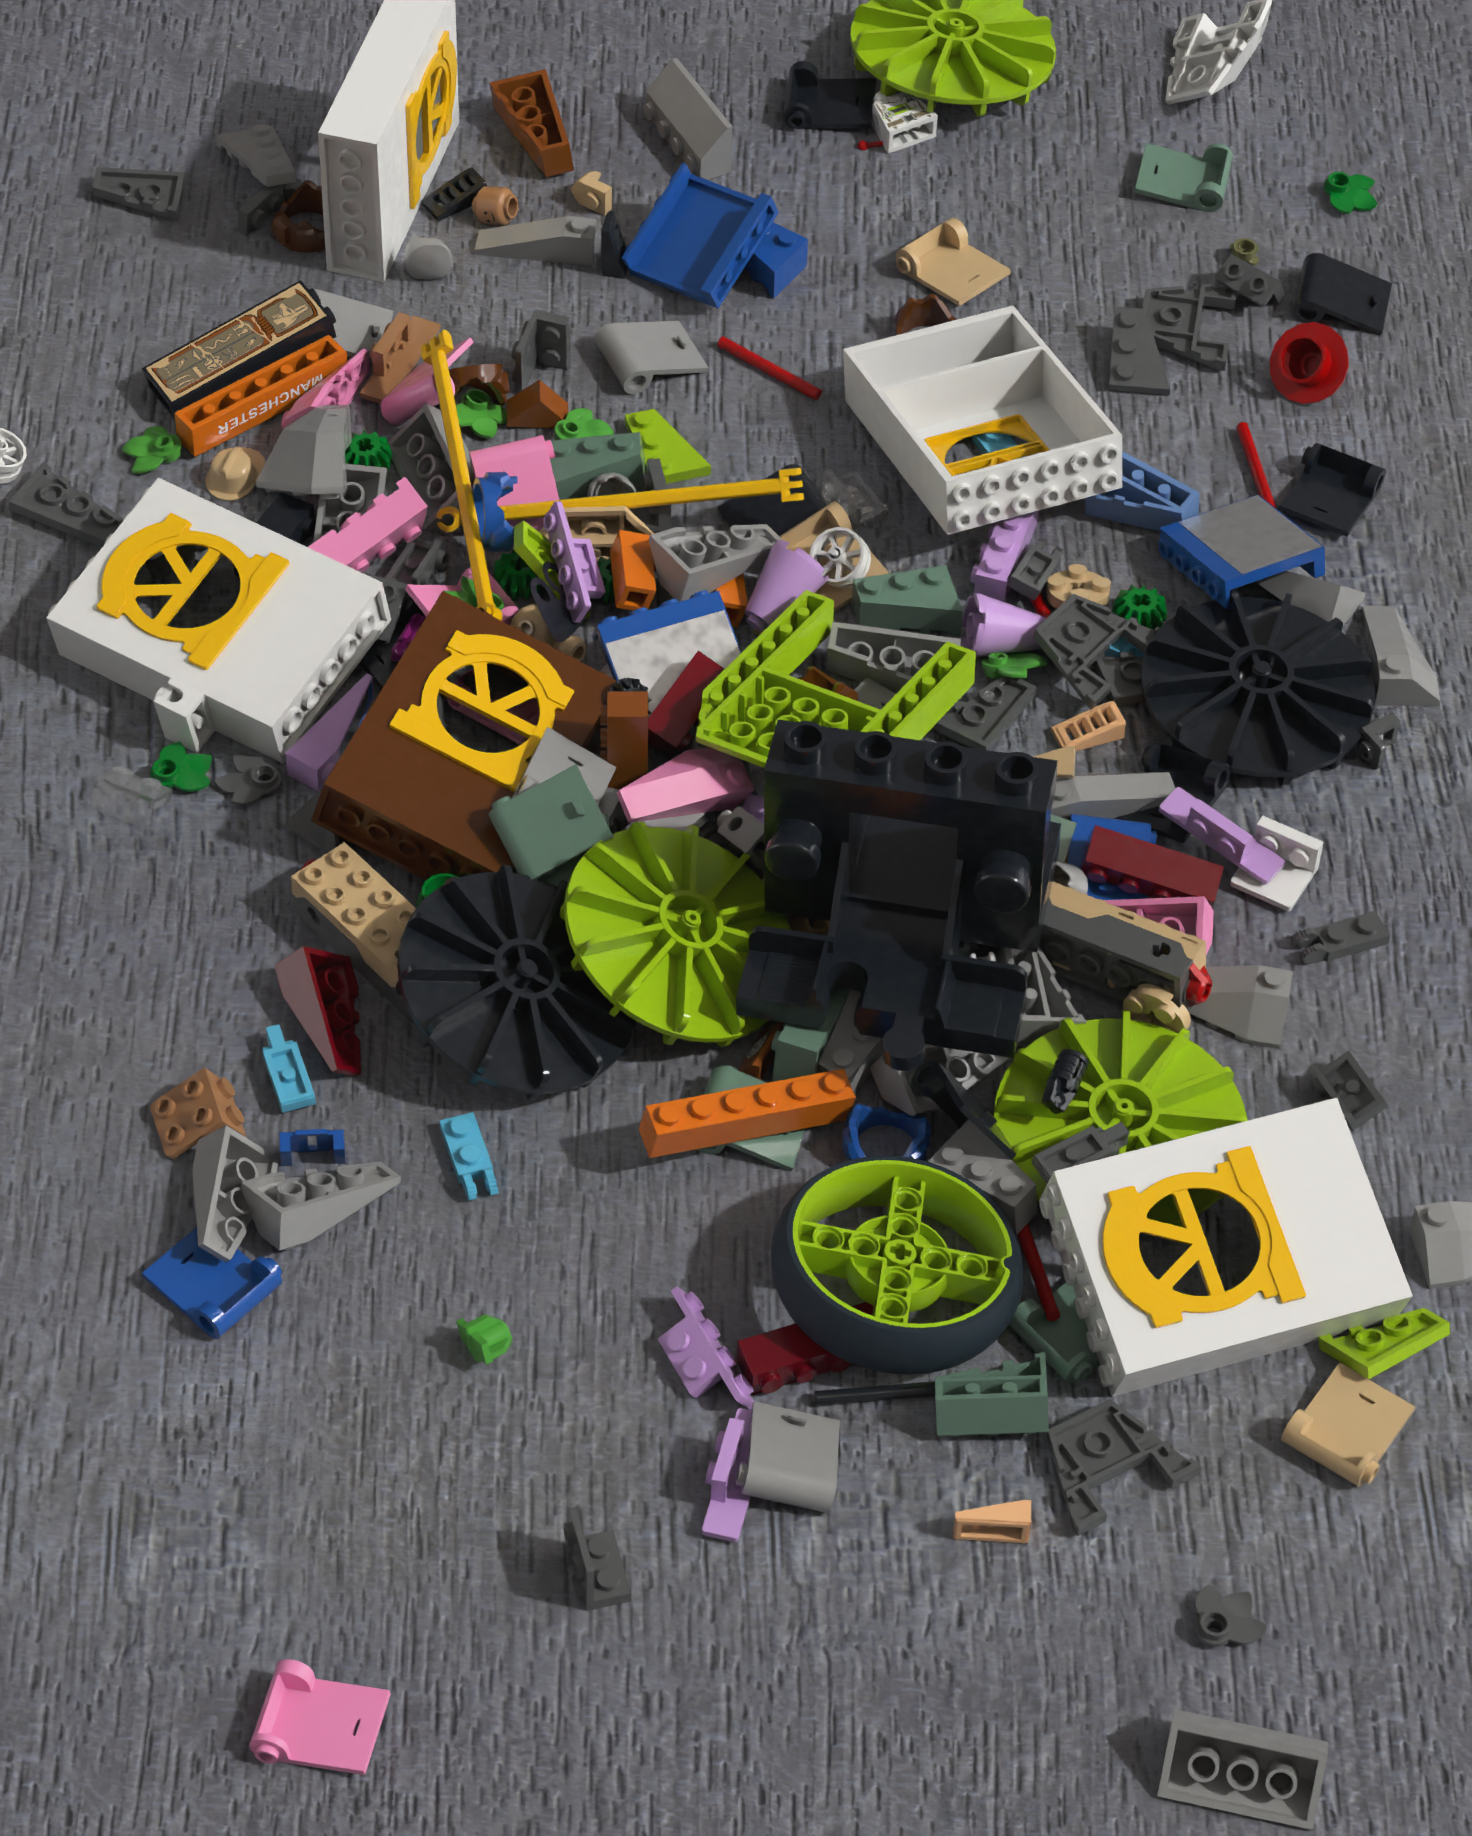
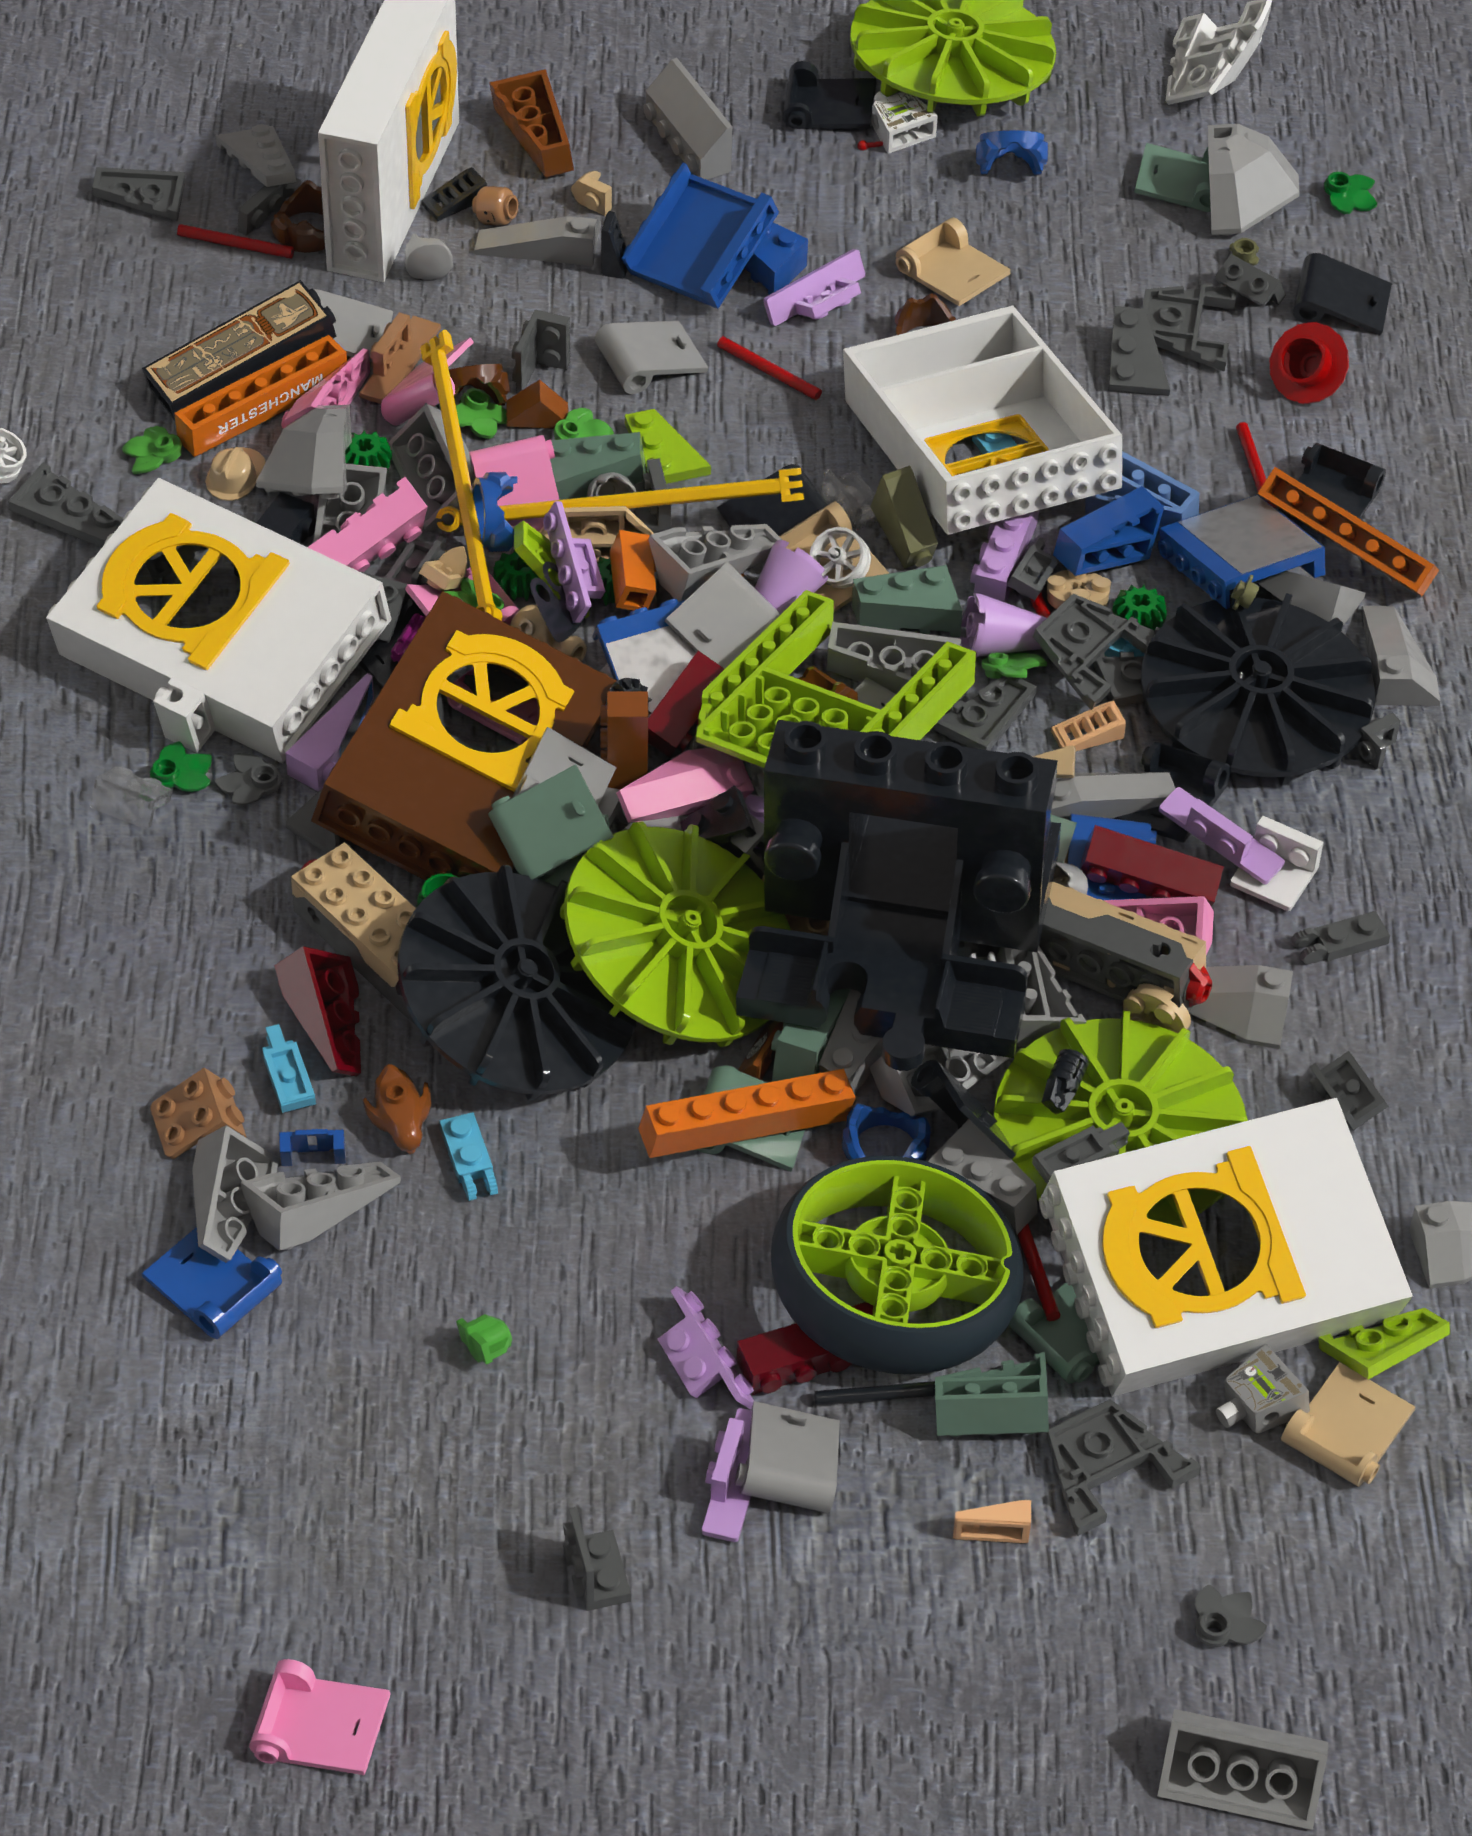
none -> red bar [177,224,294,259]
none -> dark orange animal [363,1064,431,1154]
none -> tan plate [419,546,467,591]
none -> light grey door [665,562,781,669]
none -> black wing [680,785,756,845]
none -> lavender bracket [763,249,865,326]
none -> olive slope [870,465,938,569]
none -> blue piece [976,130,1048,175]
none -> blue wedge [1053,486,1165,576]
none -> light grey brick [1208,124,1299,236]
none -> light grey torso [1216,1344,1310,1433]
none -> olive plate [1231,574,1259,610]
none -> orange brick [1258,467,1439,597]

